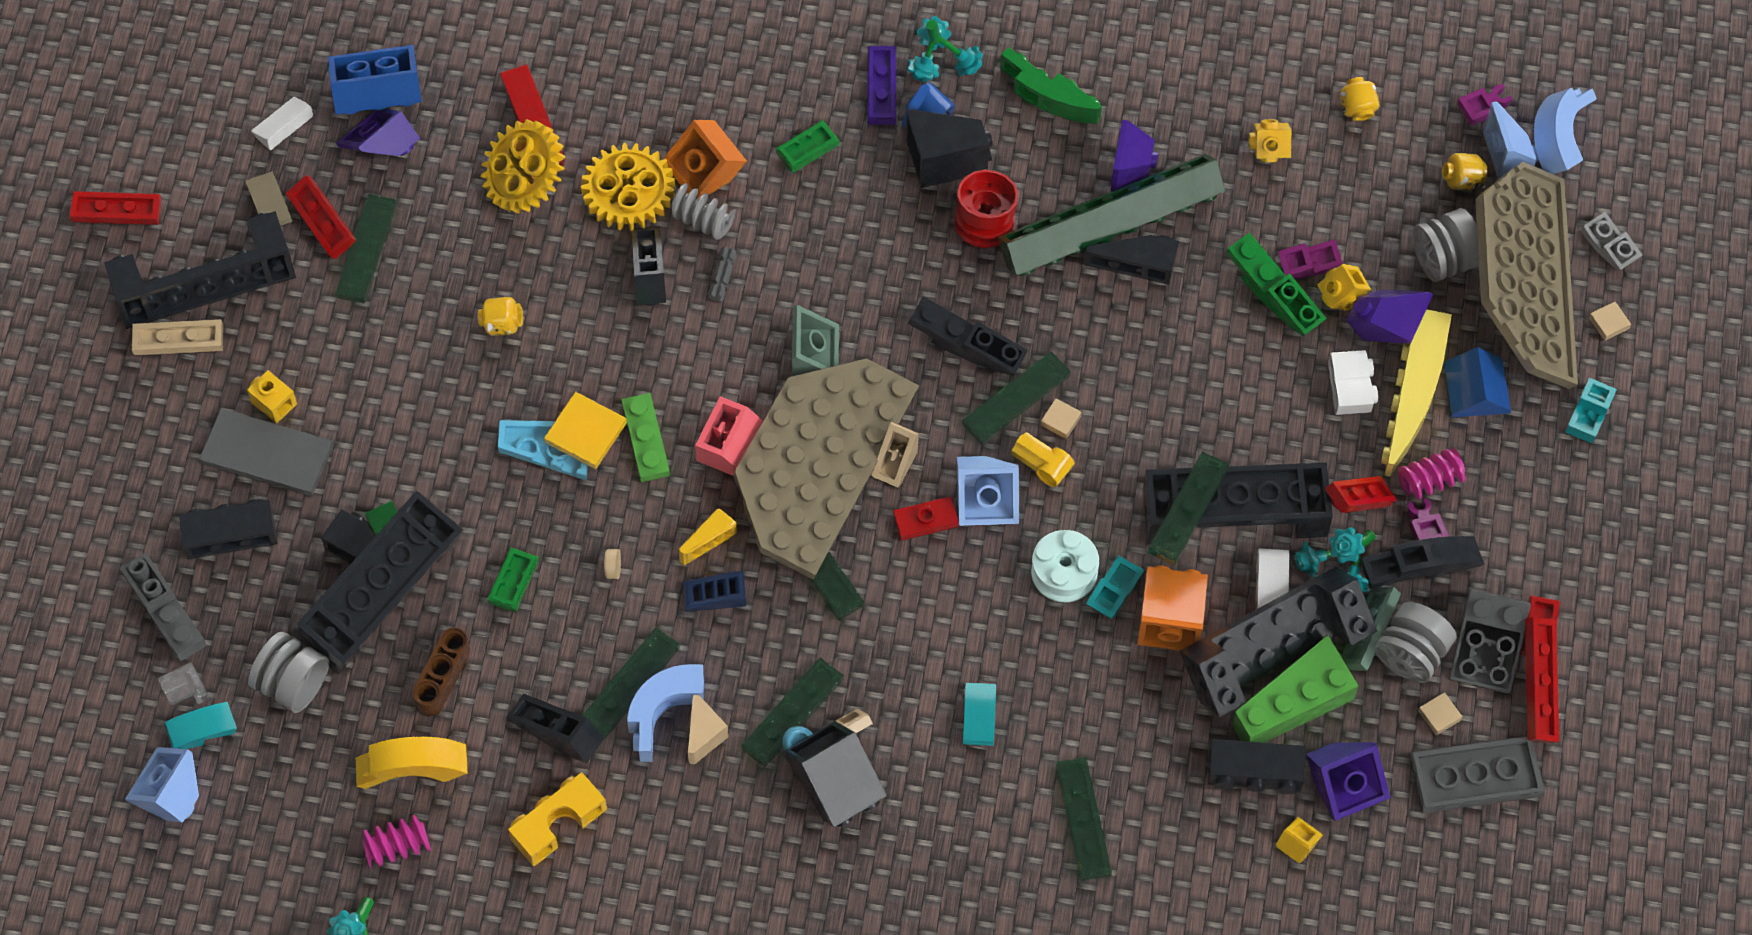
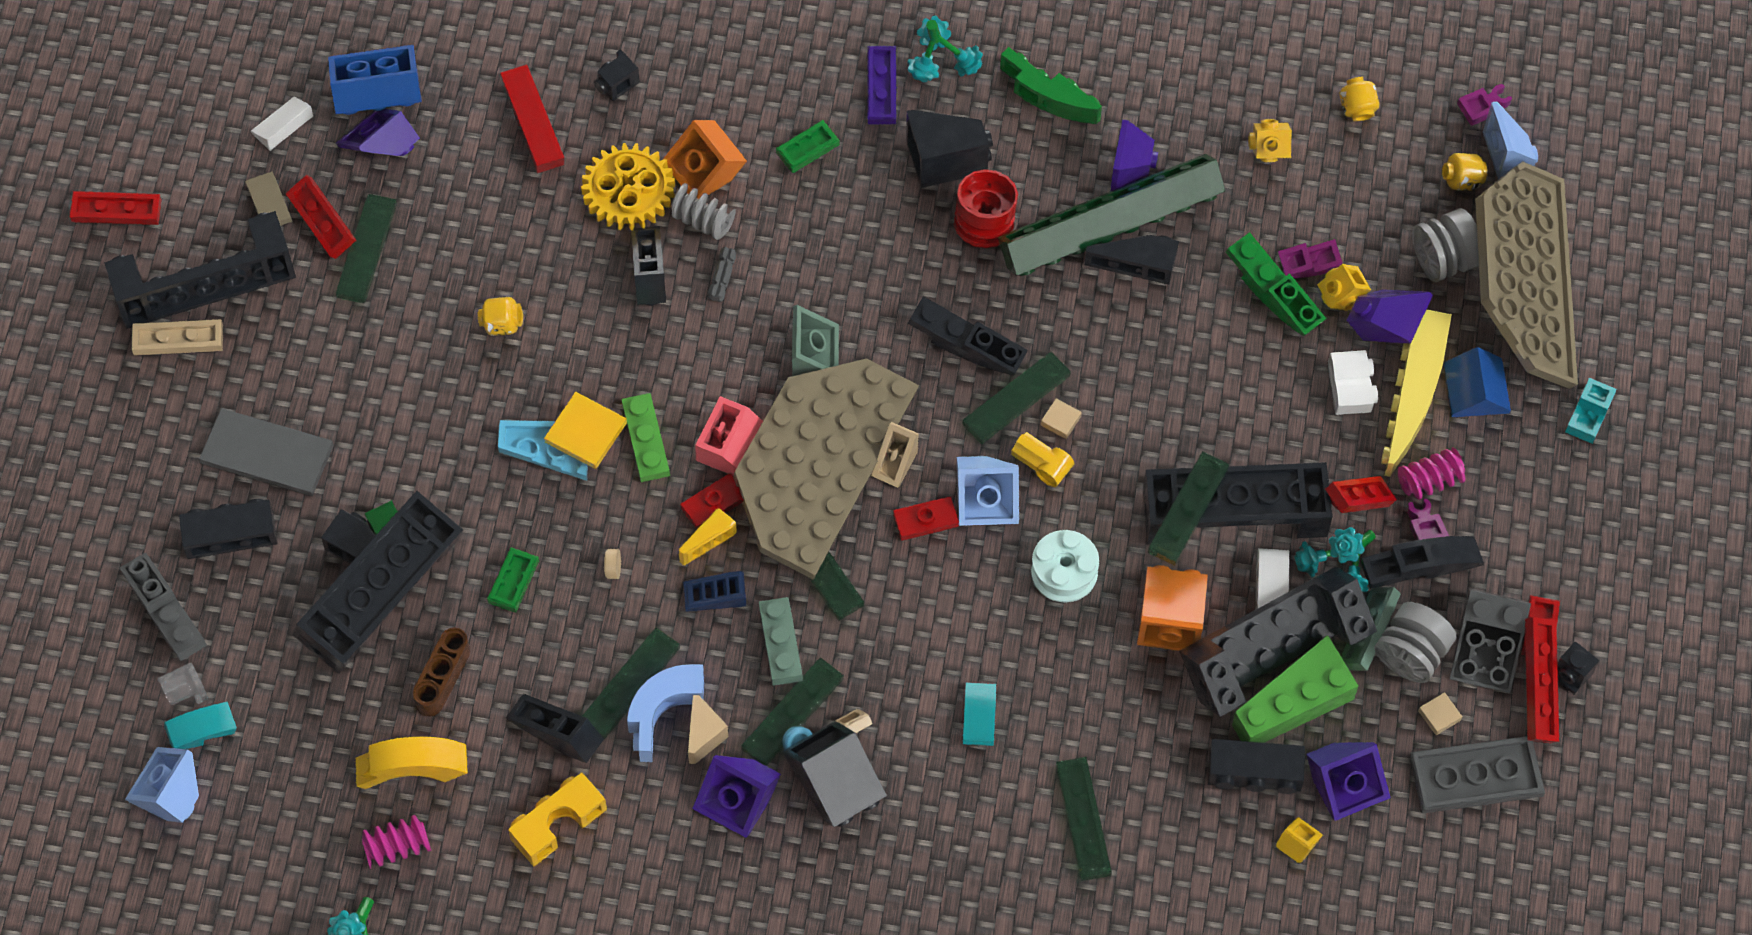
yellow brick [247,370,297,424] -> none
light grey wheel [248,632,329,713] -> none
yellow gear [481,119,565,214] -> none
blue piece [901,82,956,127] -> none
teal slope [1086,555,1145,620] -> none
light blue arch [1534,88,1597,174] -> none
light grey slope [1579,212,1642,271] -> none
tan tile [1589,302,1631,341] -> none
none -> black brick [594,49,640,101]
none -> red plate [680,473,743,529]
none -> dark purple slope [692,755,781,838]
none -> sand green plate [759,597,803,686]
none -> black brick [1558,641,1600,695]

